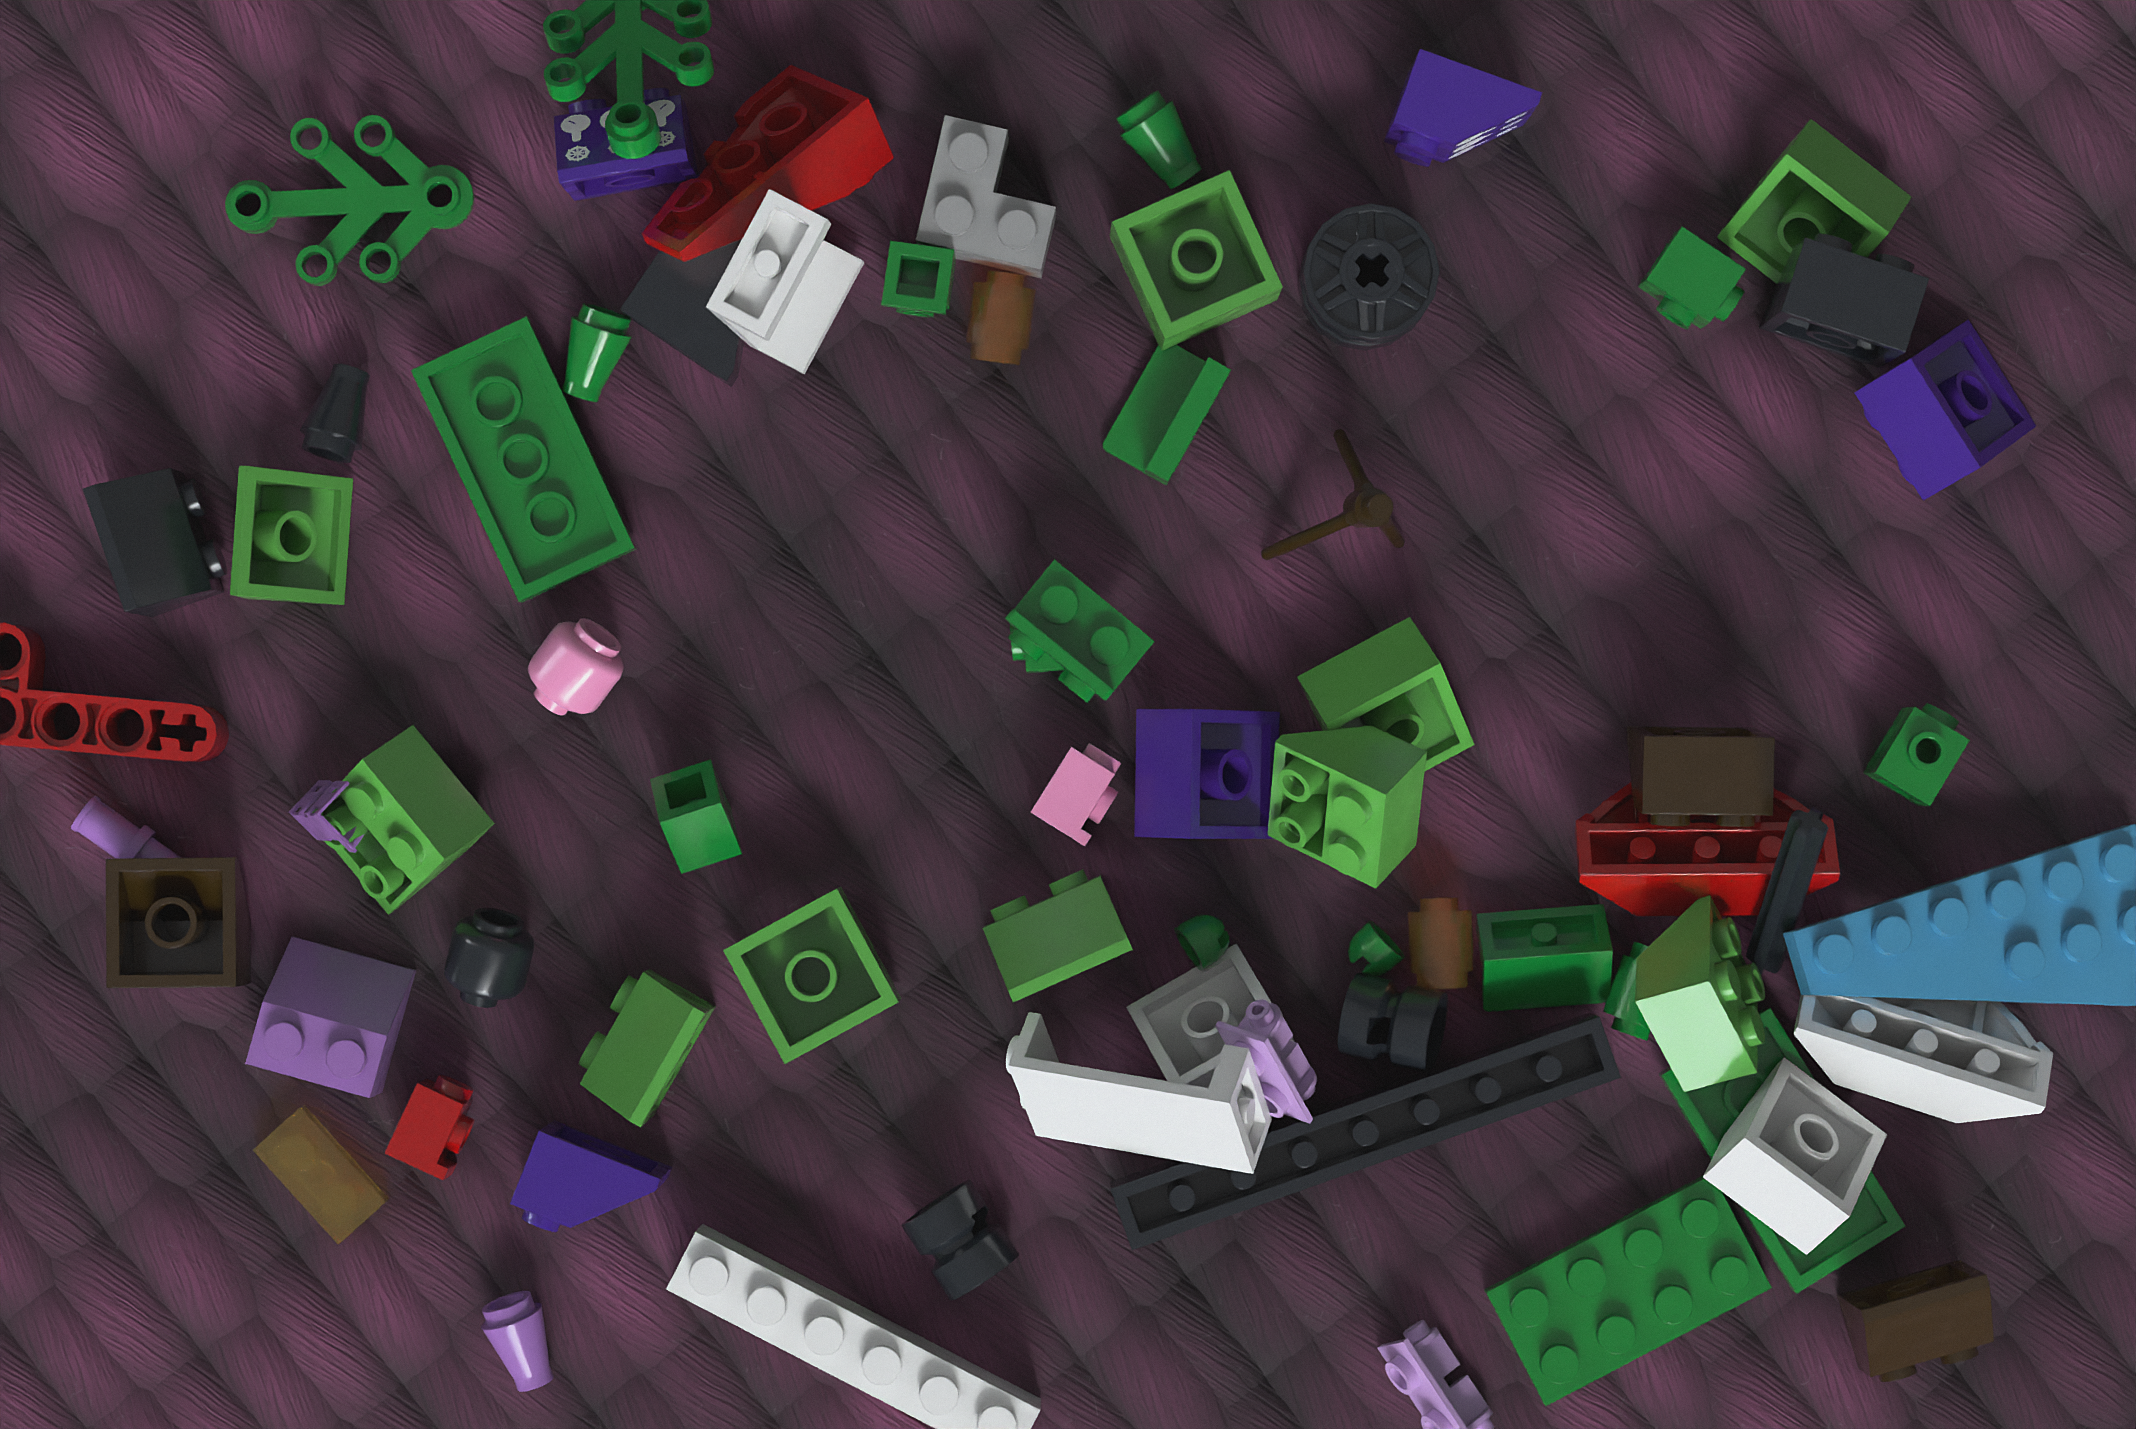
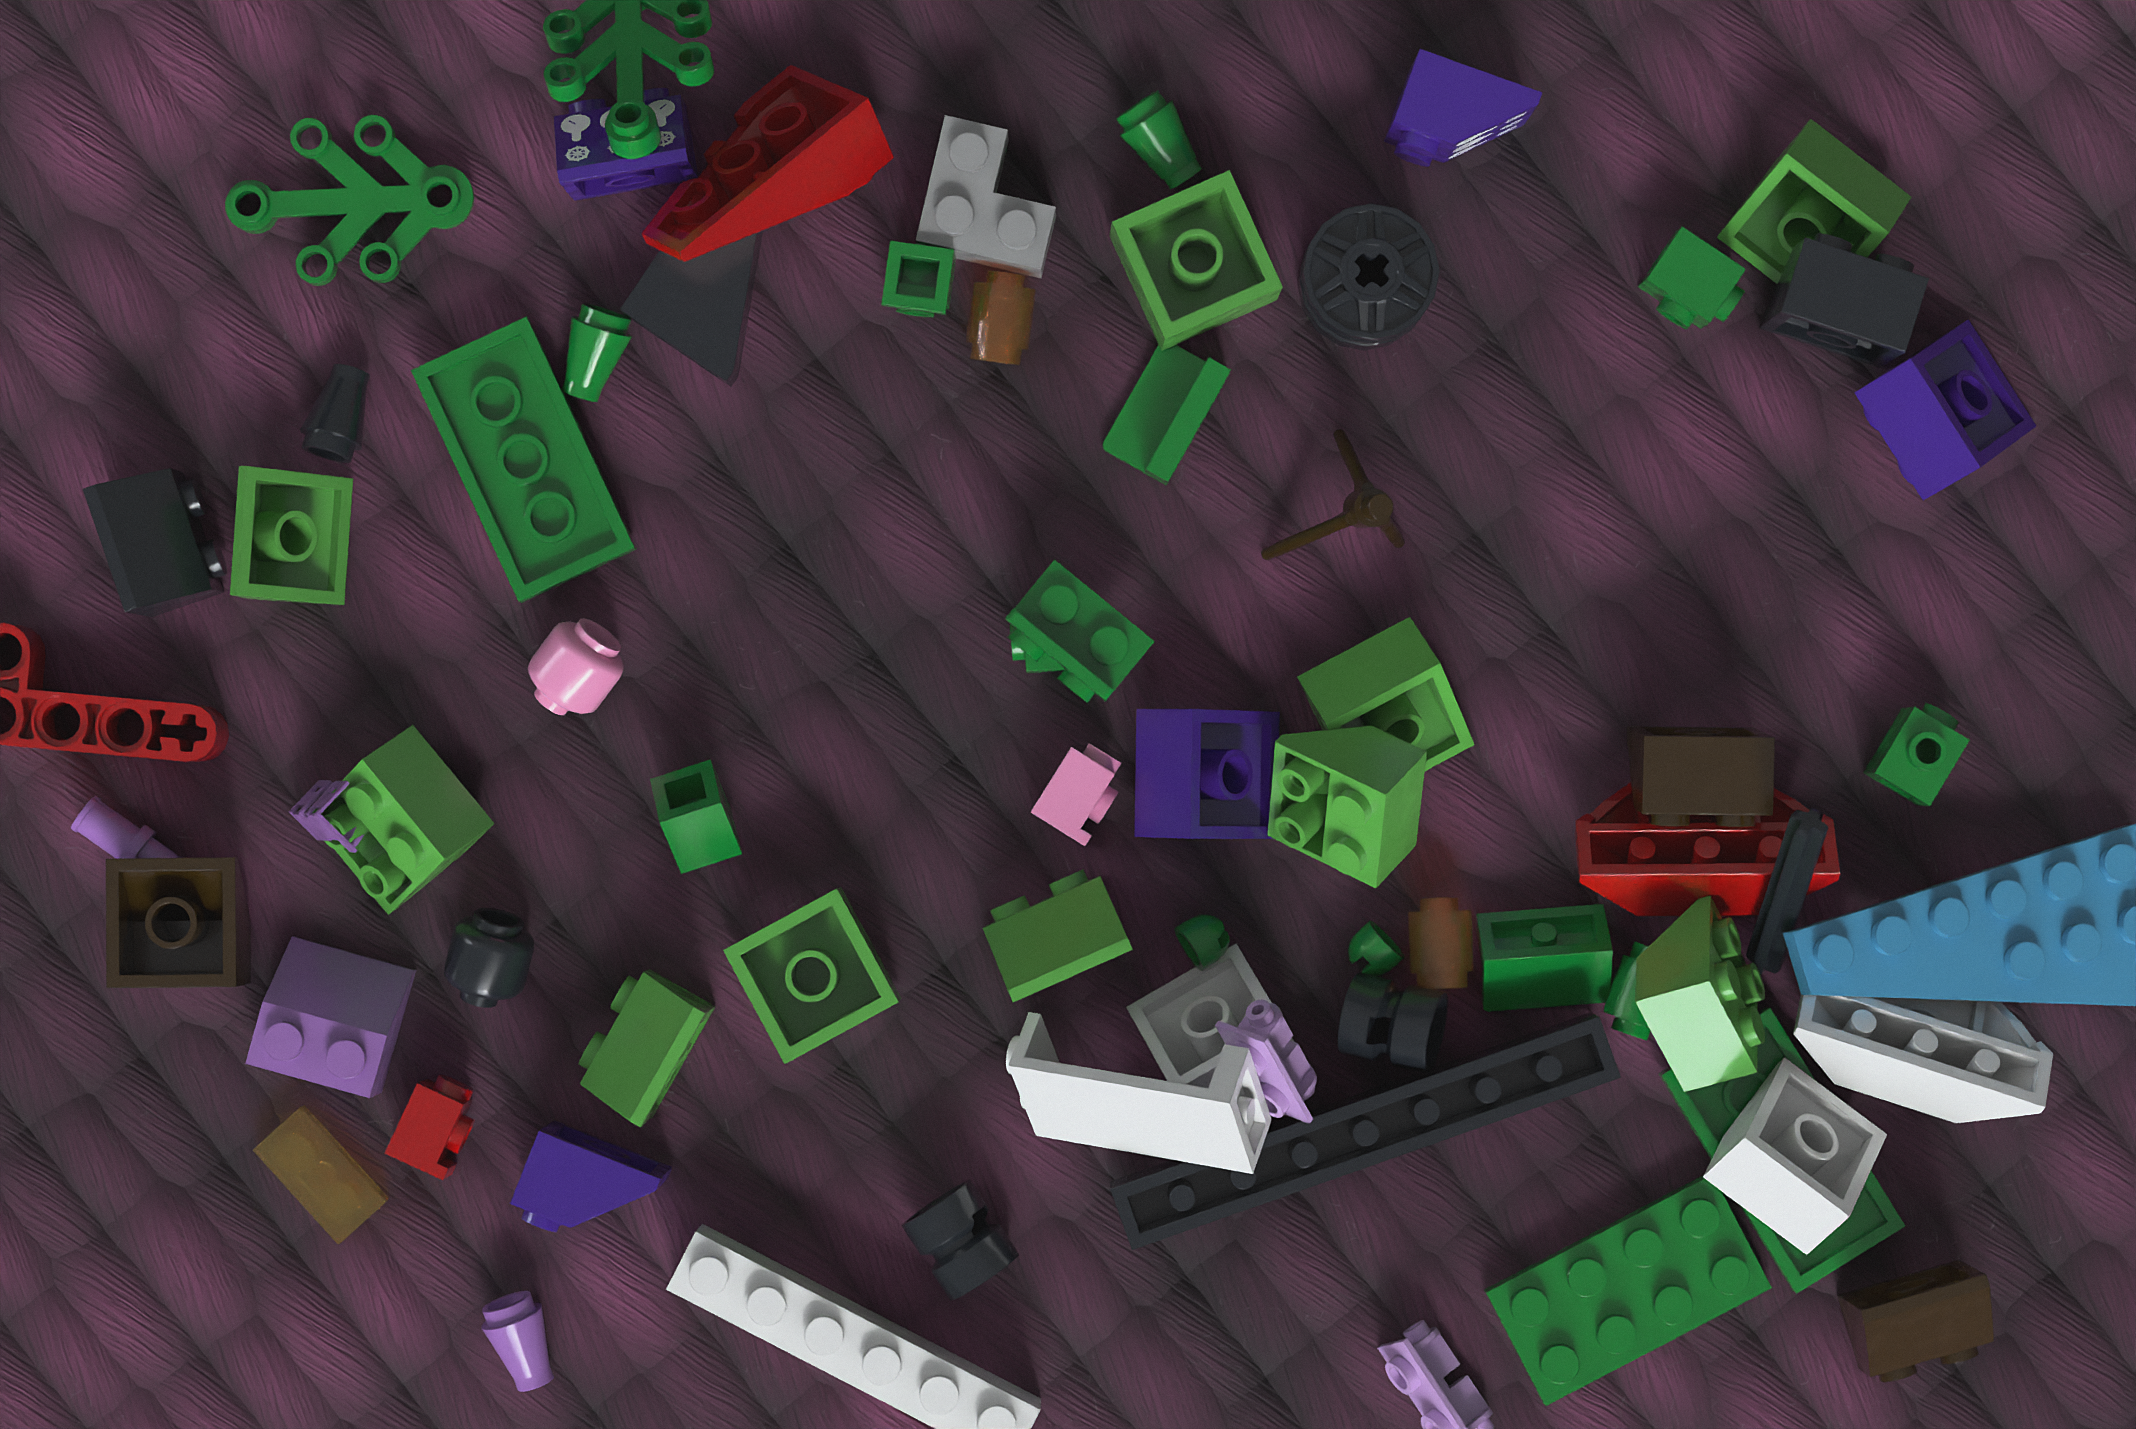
white panel [706,189,864,374] -> none

